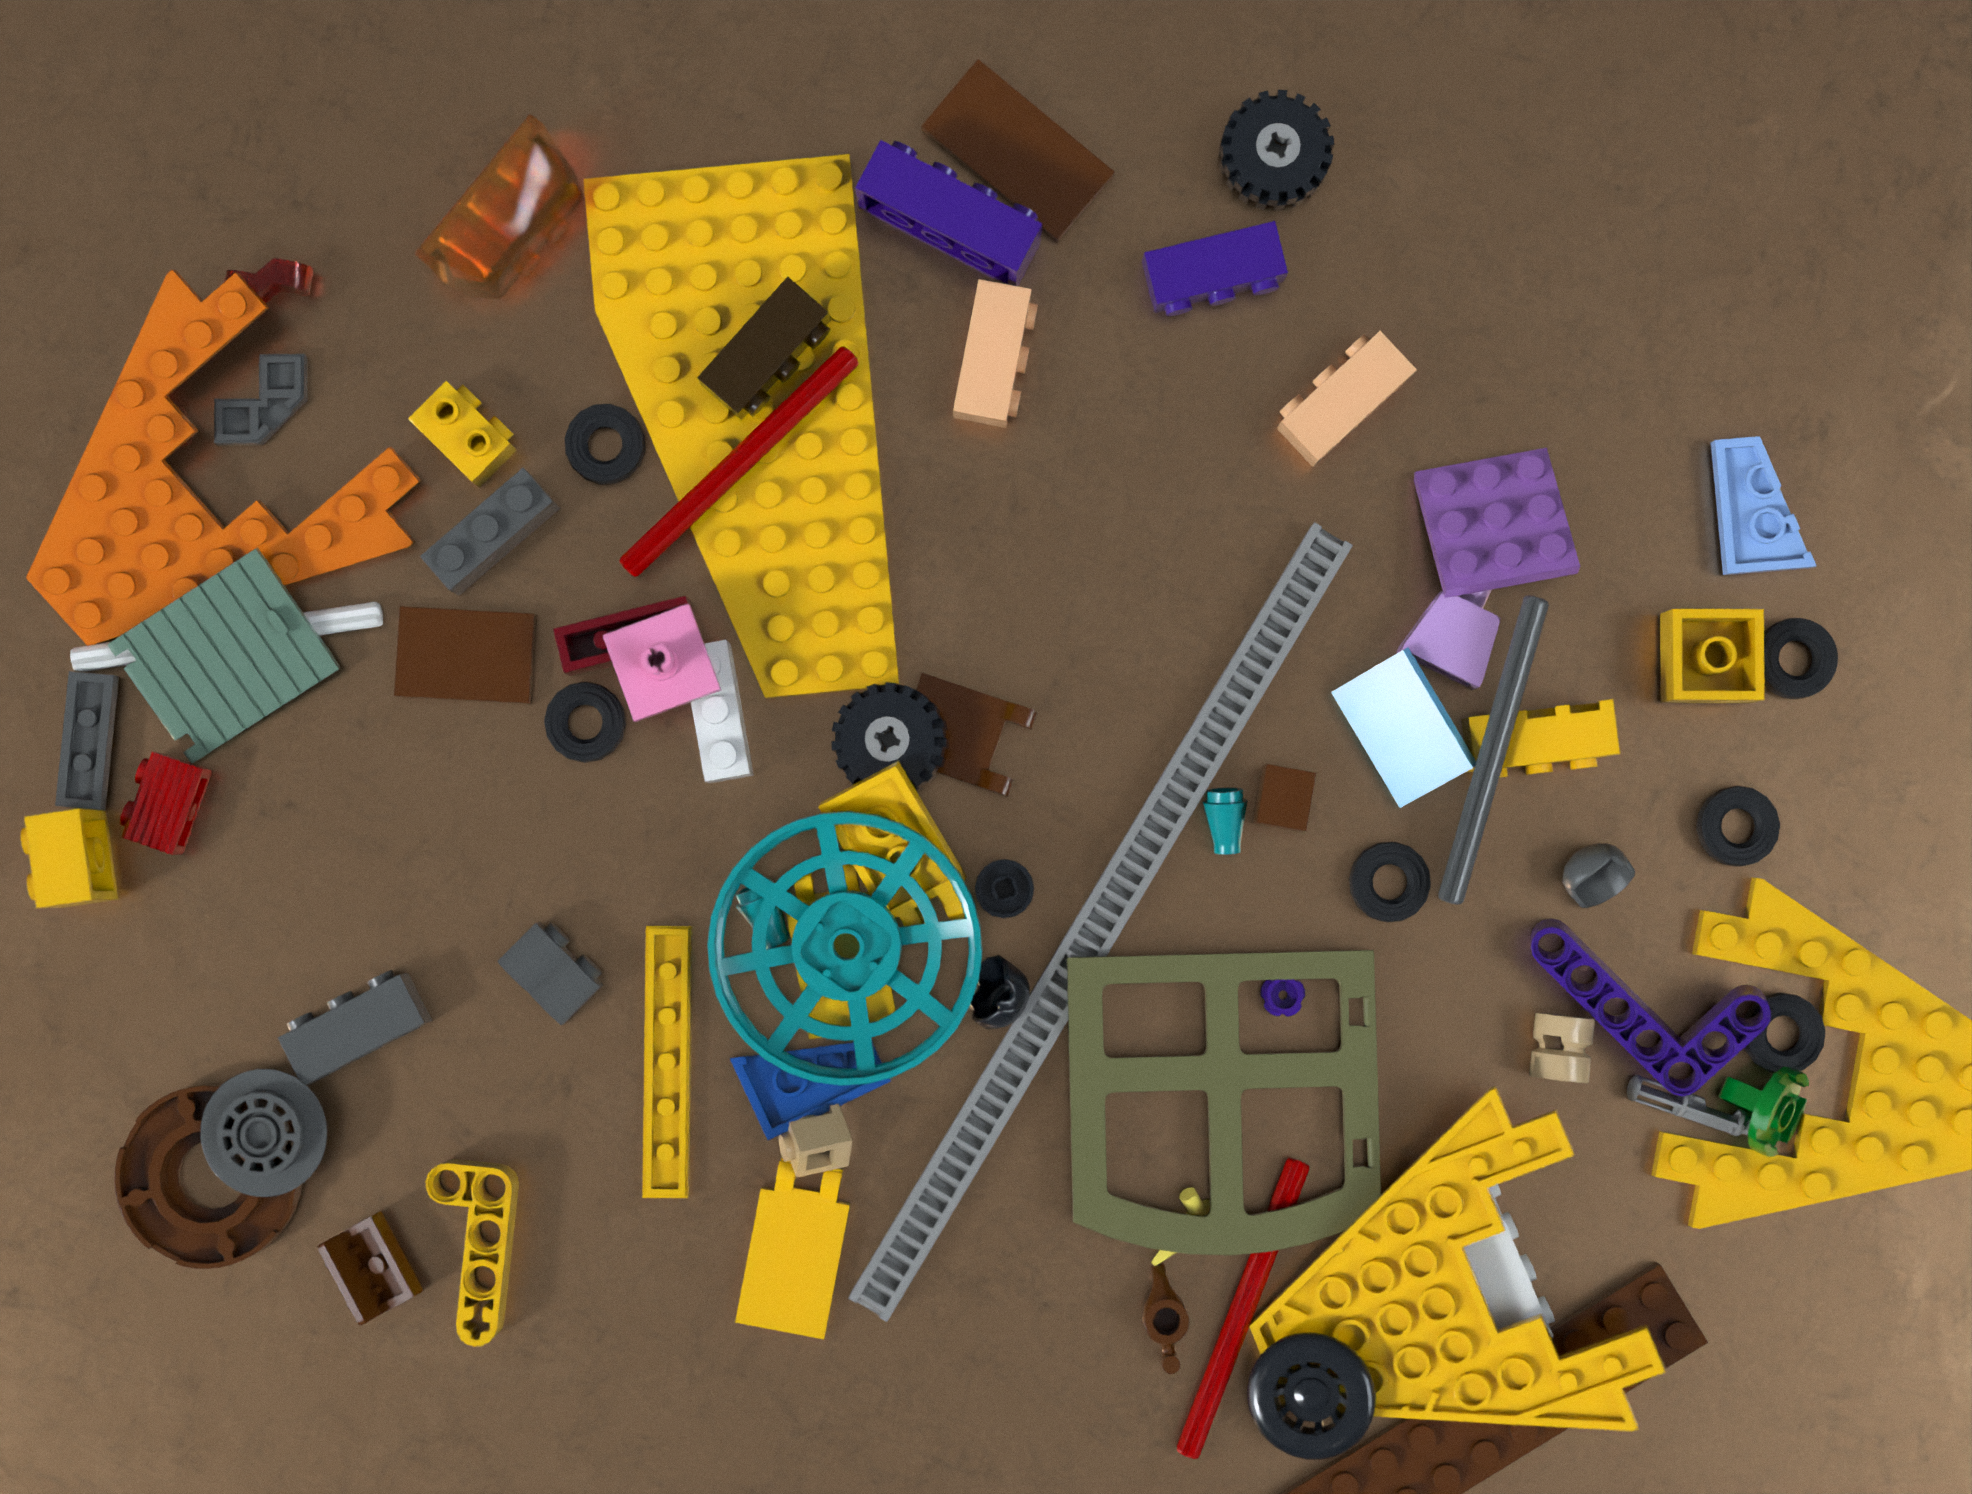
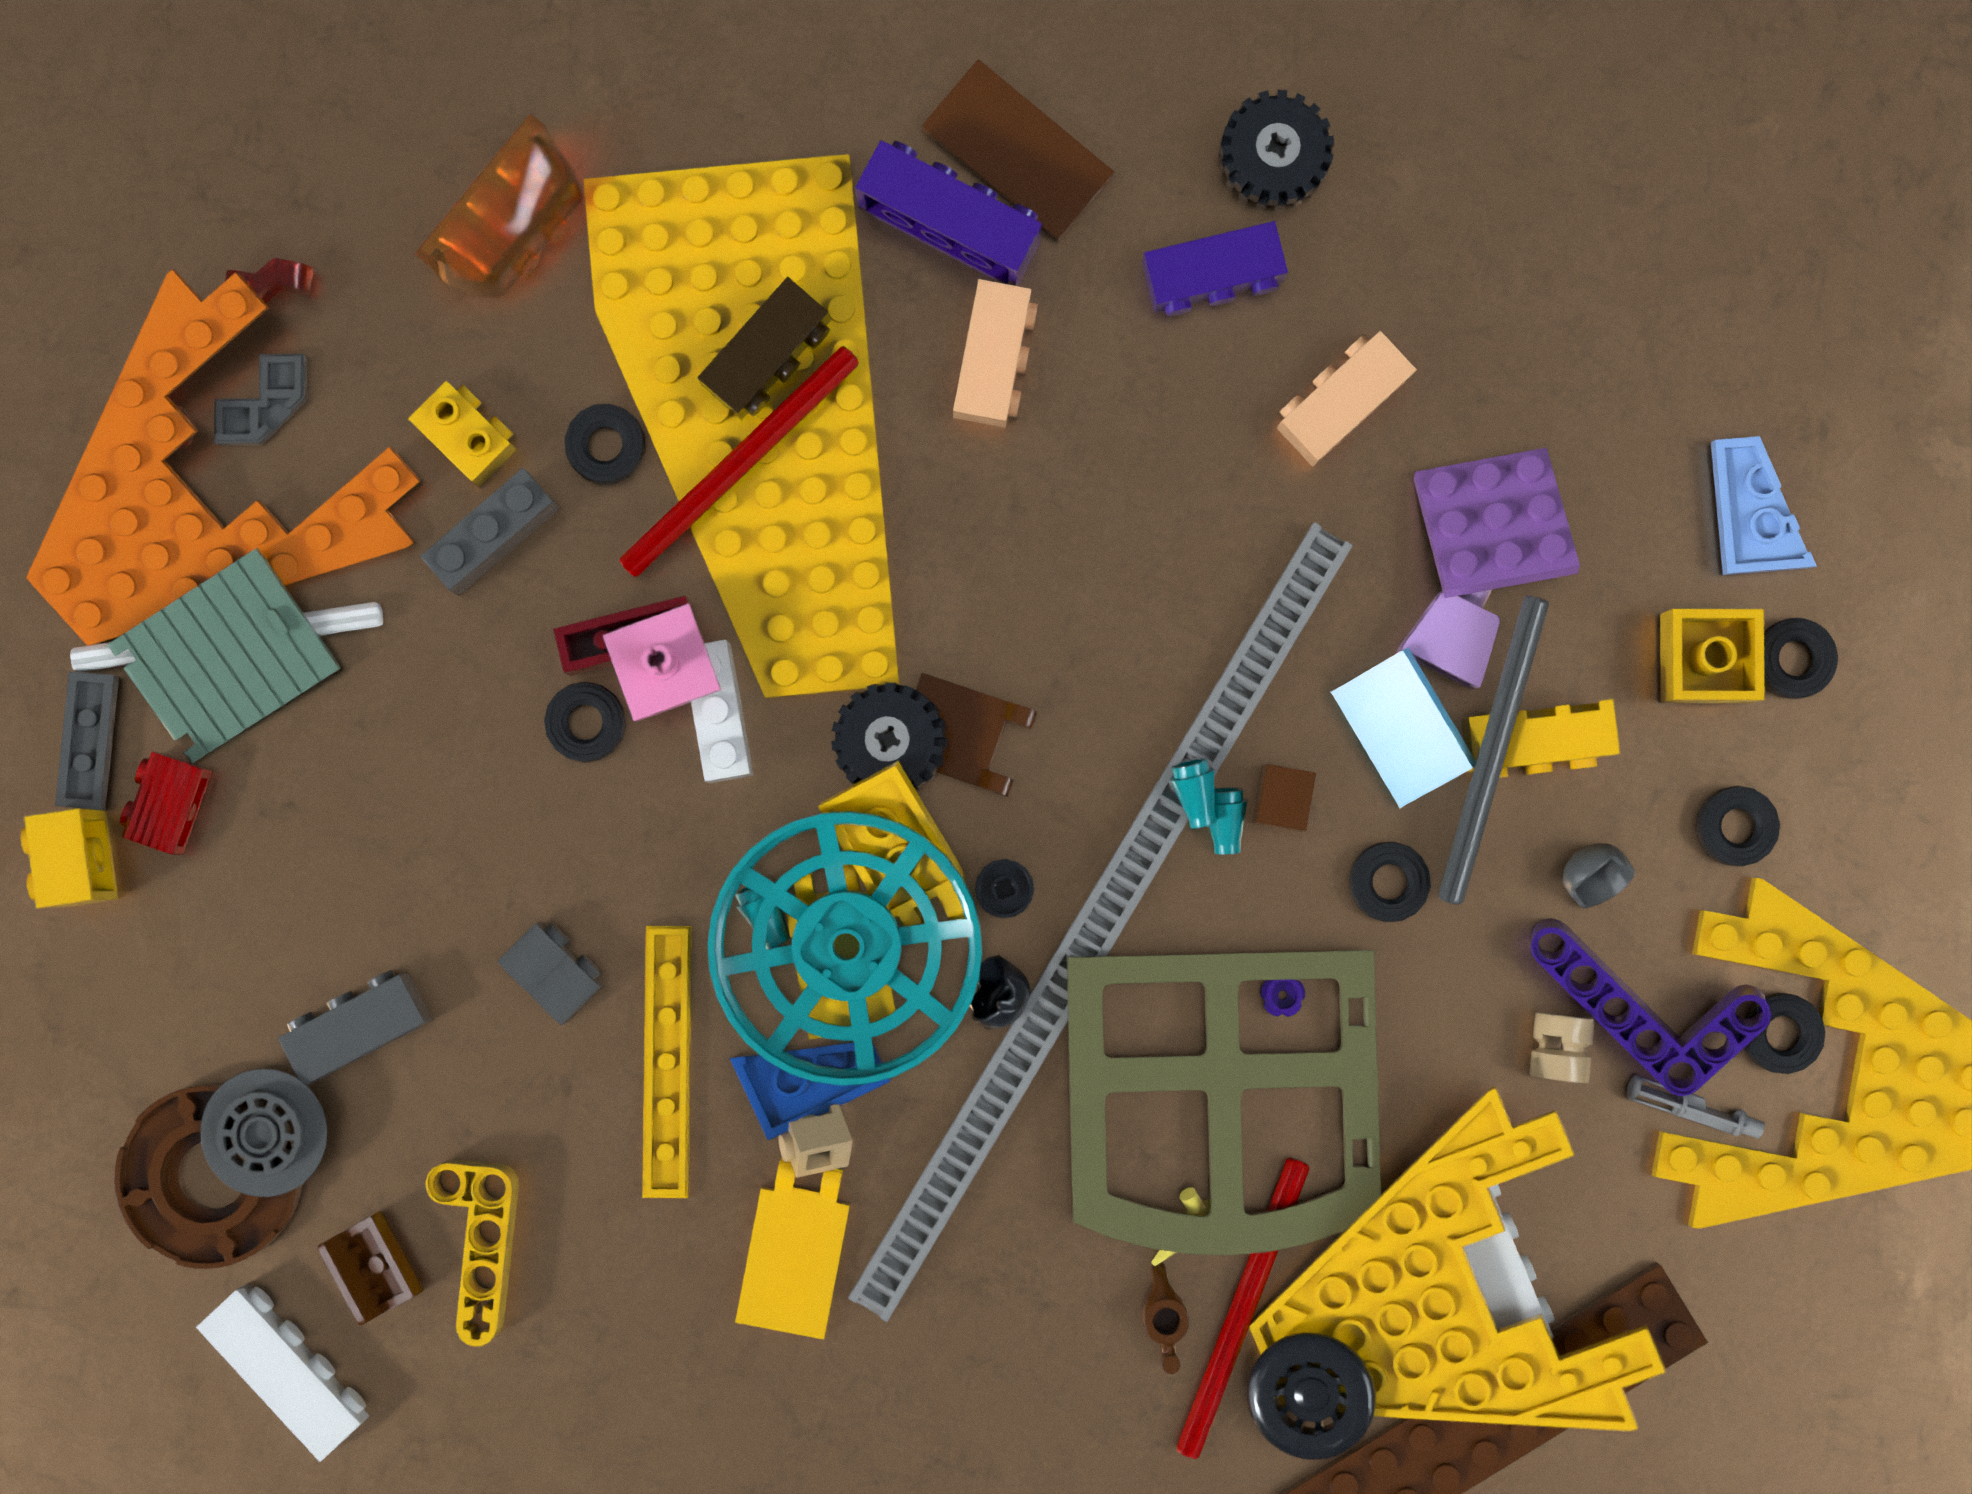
reddish brown tile [394,606,537,704] -> none
green tile [1718,1067,1809,1157] -> none
none -> white brick [196,1283,370,1462]
none -> teal cone [1170,758,1217,828]

